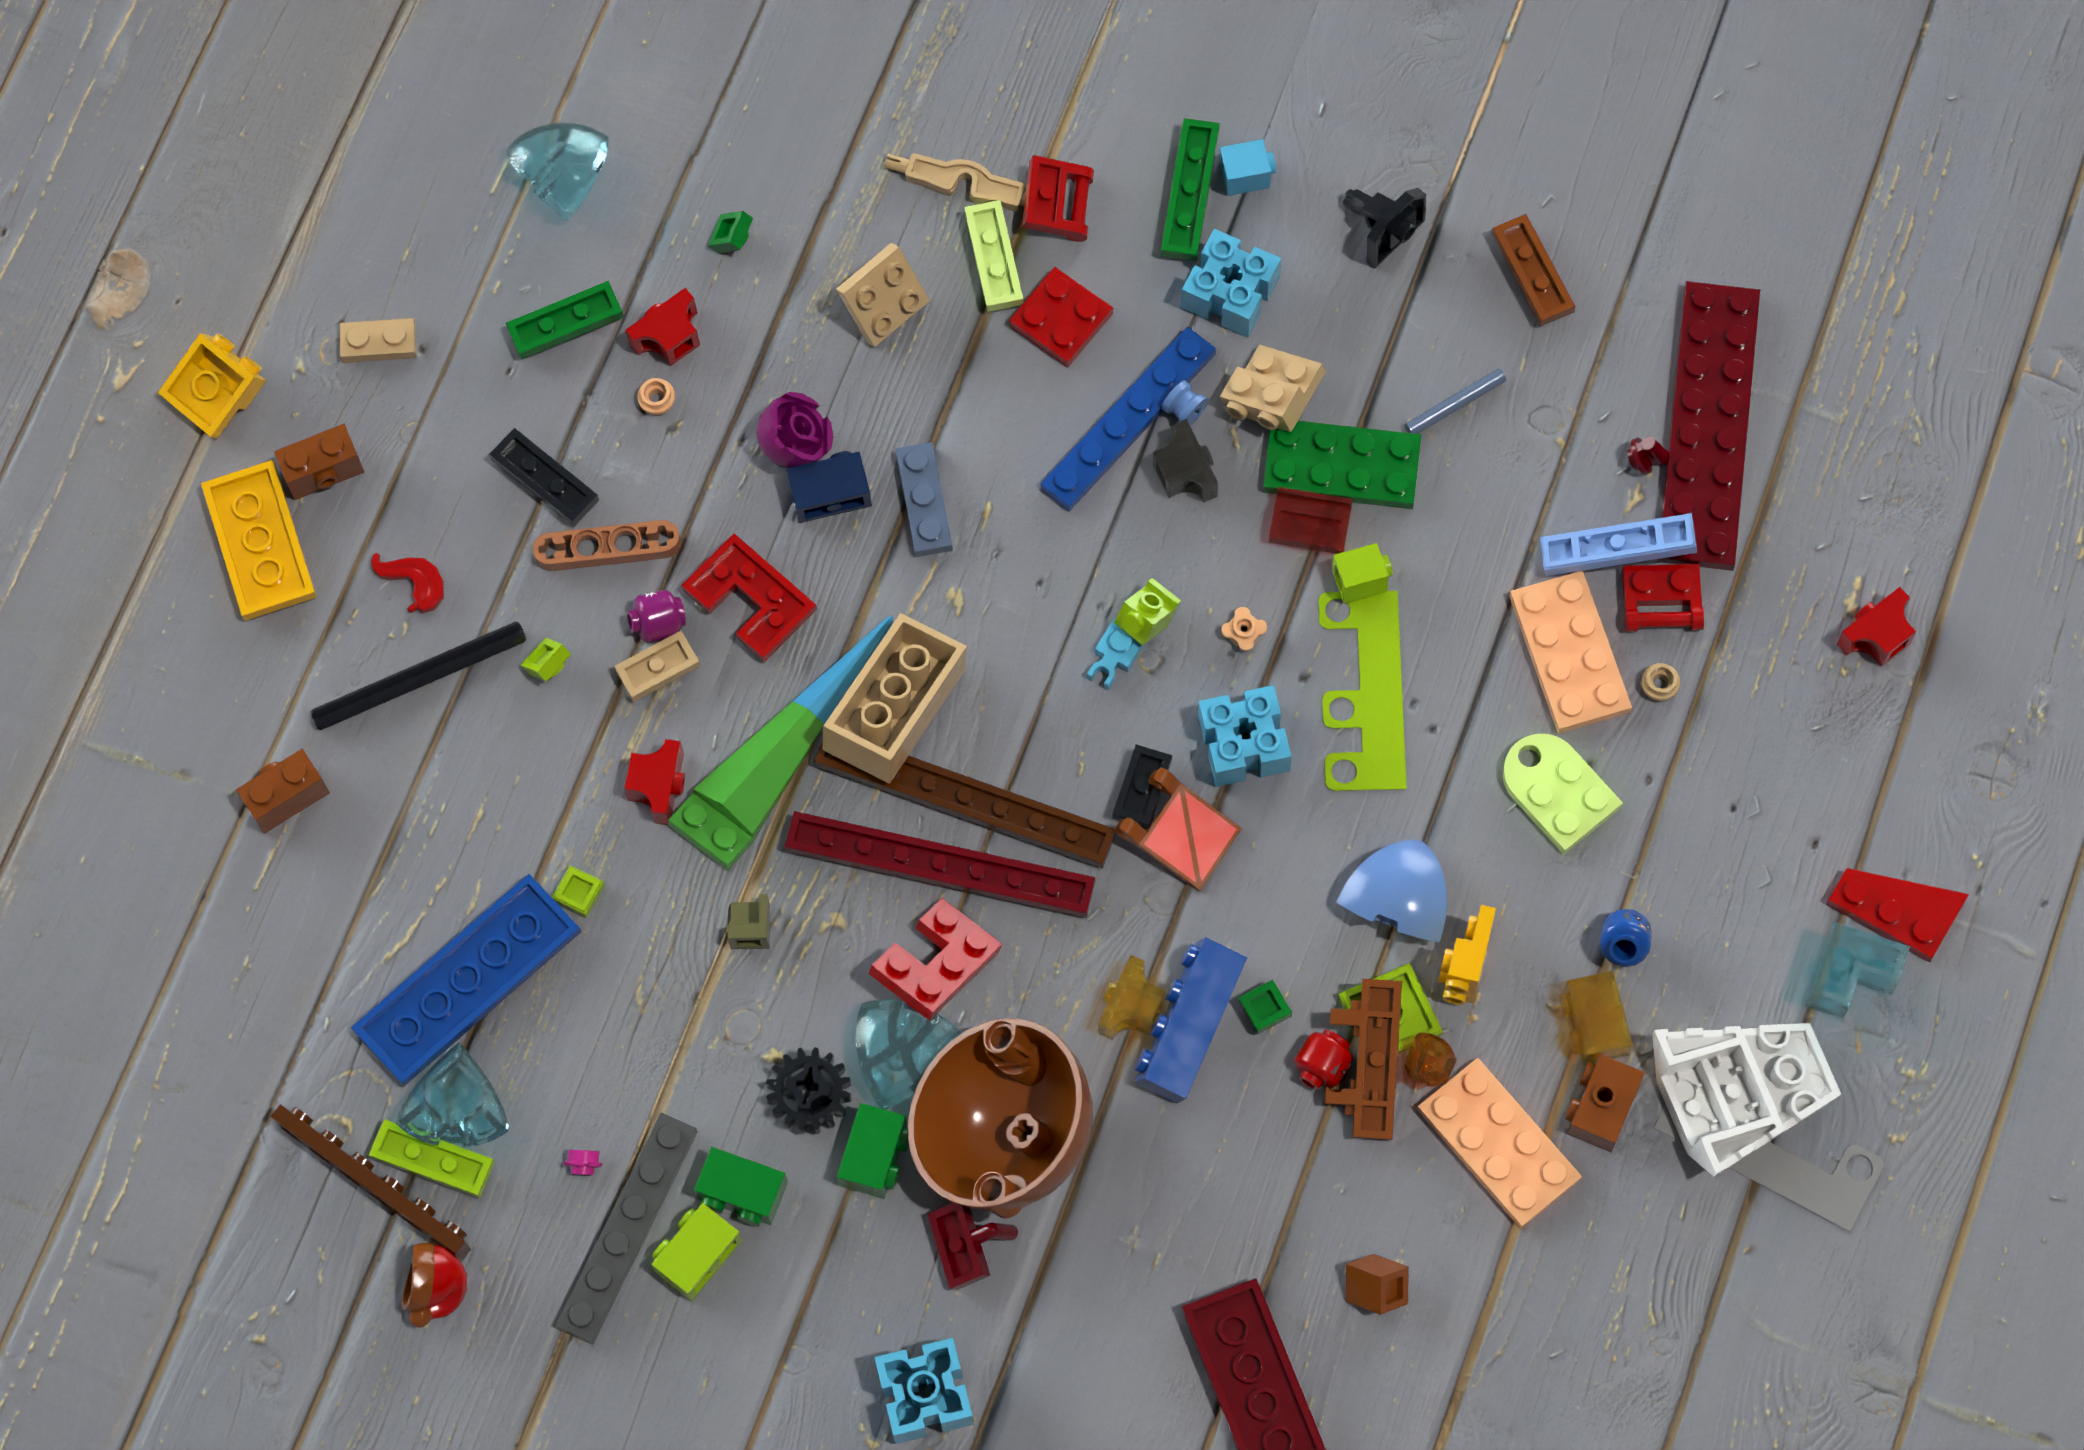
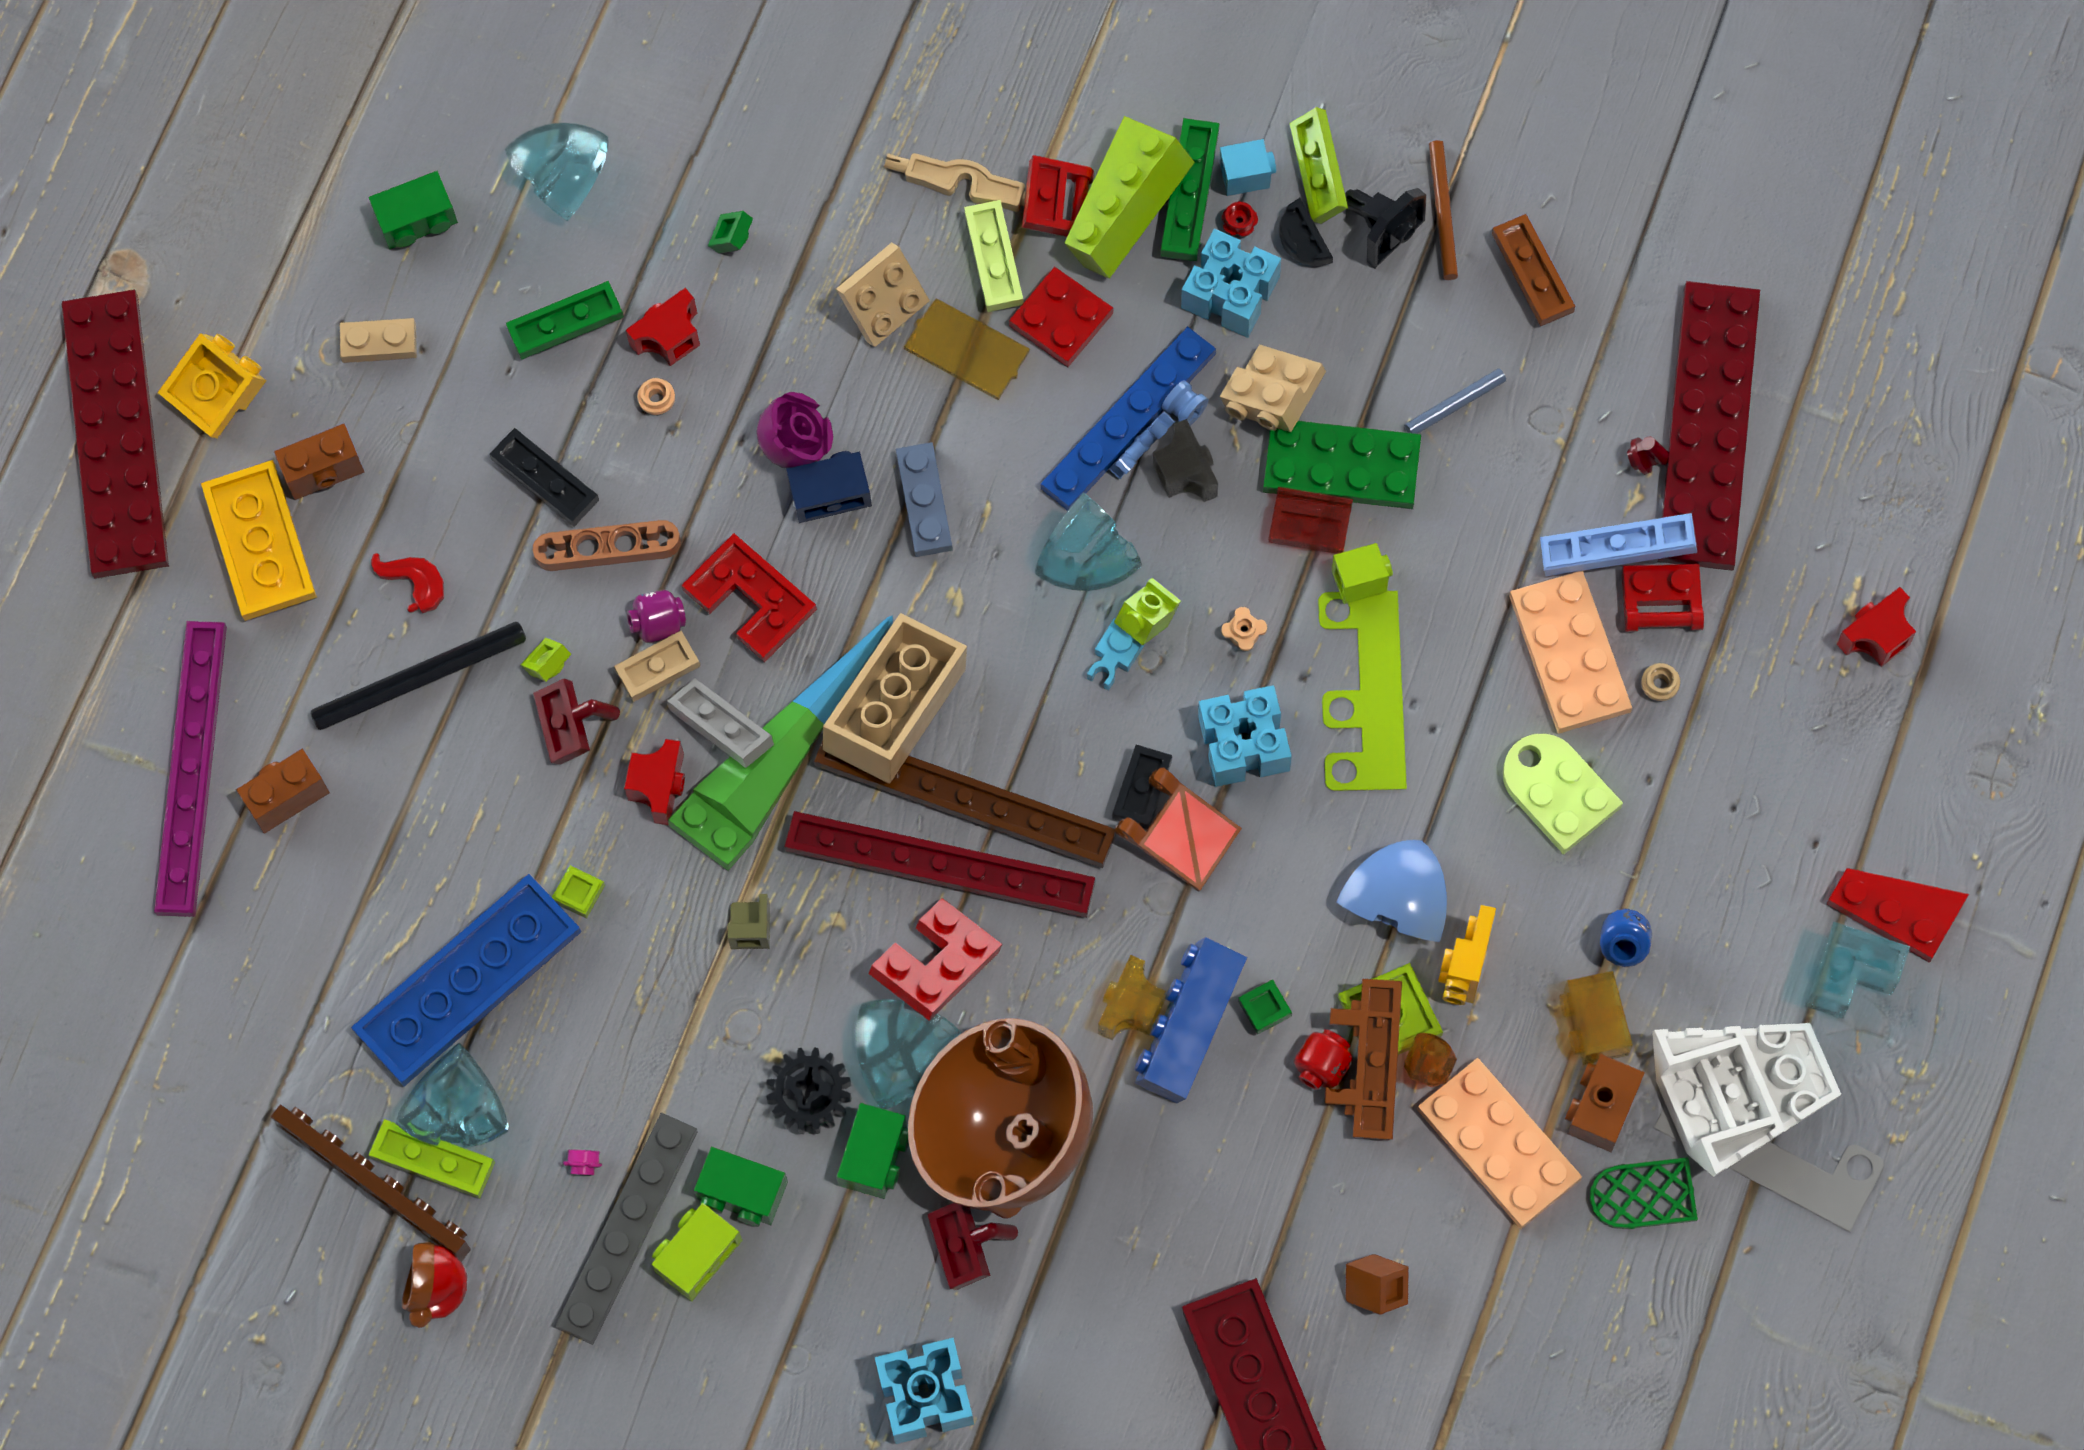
none -> dark red plate [62,289,169,579]
none -> magenta tile [154,621,227,917]
none -> green brick [368,171,458,250]
none -> dark red plate [533,678,620,765]
none -> light grey plate [667,678,774,768]
none -> clear yellow piece [904,298,1030,400]
none -> clear light blue brick [1035,492,1142,591]
none -> lime wedge [1065,116,1195,279]
none -> medium blue arm [1109,411,1175,479]
none -> red plate [1222,201,1258,237]
none -> black plate [1279,197,1333,266]
none -> lime plate [1289,107,1348,224]
none -> dark orange bar [1429,140,1458,280]
none -> green window [1590,1157,1698,1229]

